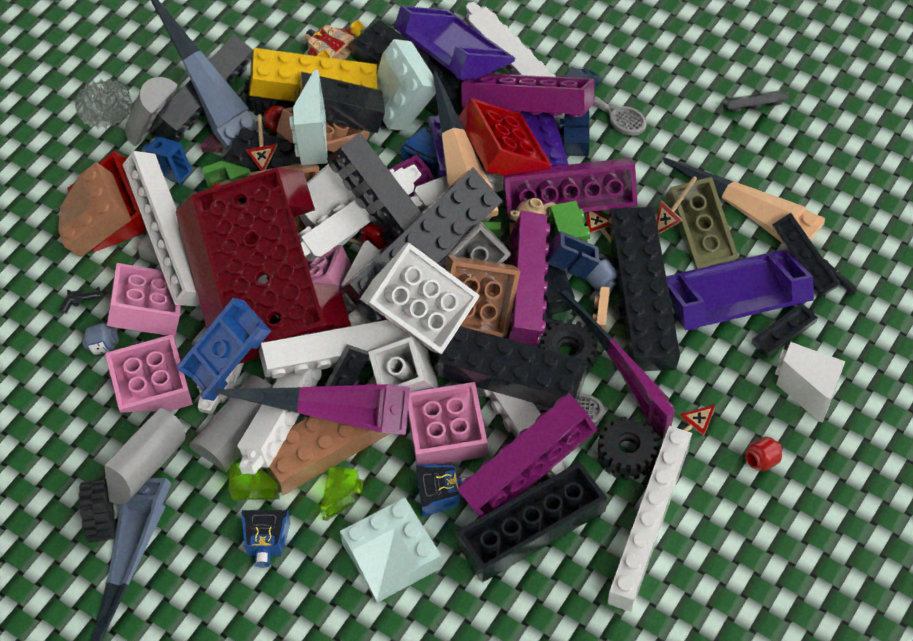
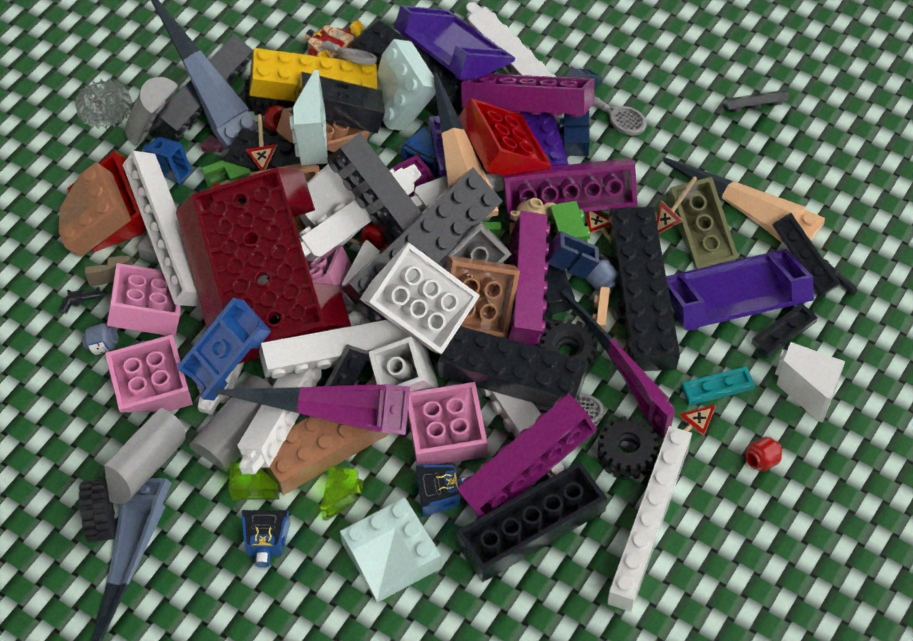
none -> dark tan slope [85,256,133,286]
none -> light grey piece [323,41,377,65]
none -> teal tile [681,366,755,406]

